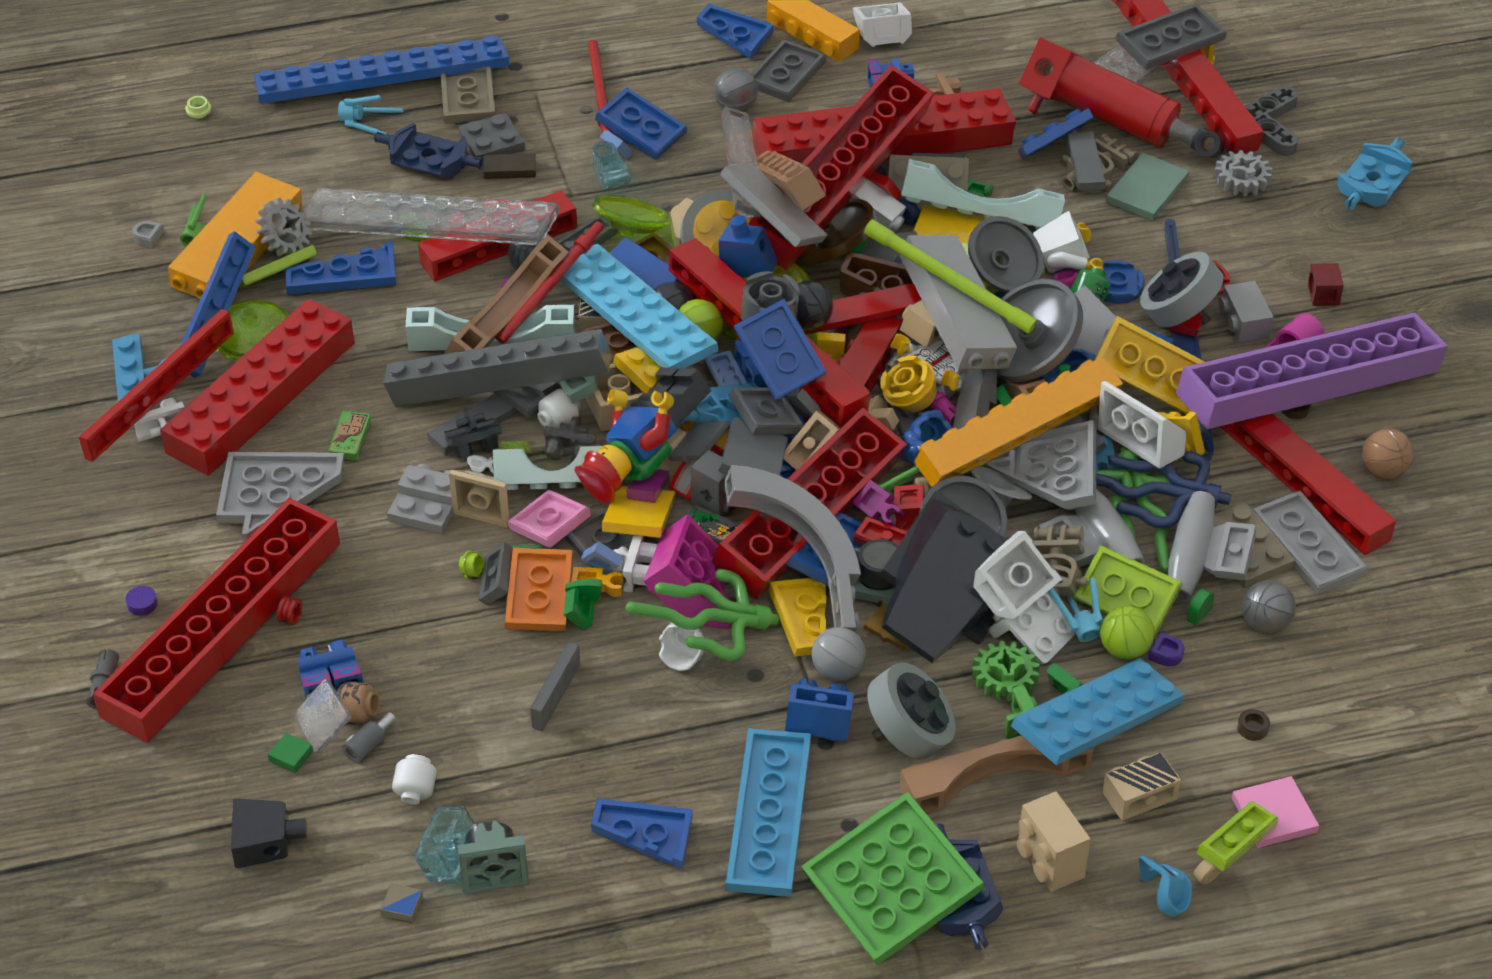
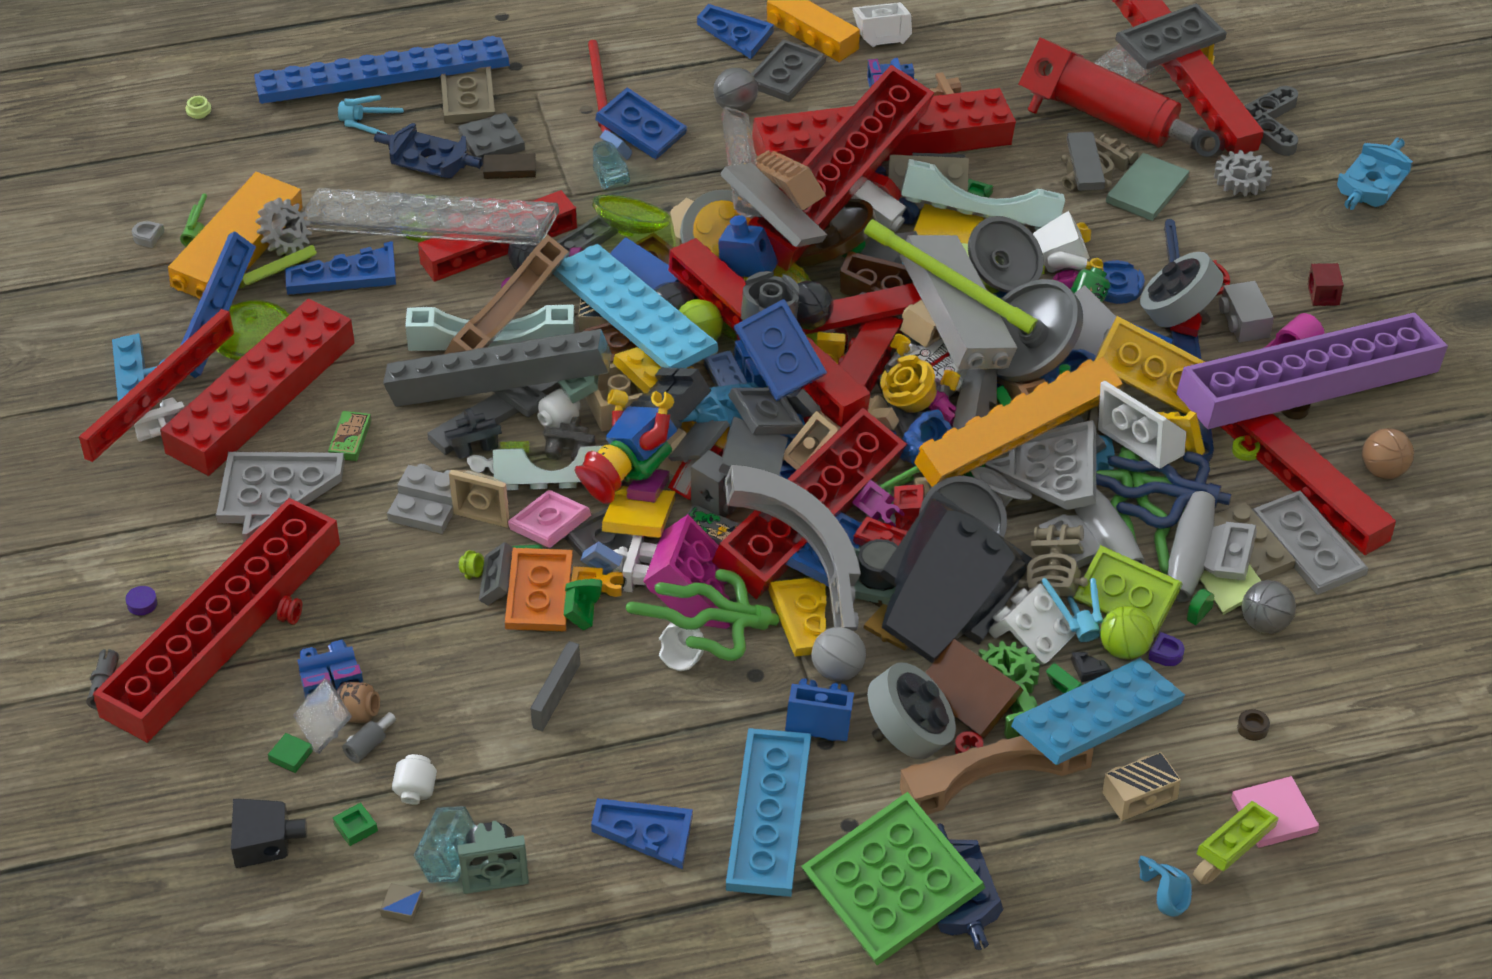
red bar [495,221,604,344] -> none
white slope [973,531,1062,620] -> none
tan brick [1016,791,1090,892] -> none
blue wing [1018,108,1093,159] -> none
none -> green tile [333,802,378,846]
none -> reddish brown tile [925,639,1024,739]
none -> red bush [955,731,983,754]
none -> black tile [1071,652,1111,682]
none -> yellowish green piece [1200,564,1261,615]
none -> lime tile [1232,436,1260,461]

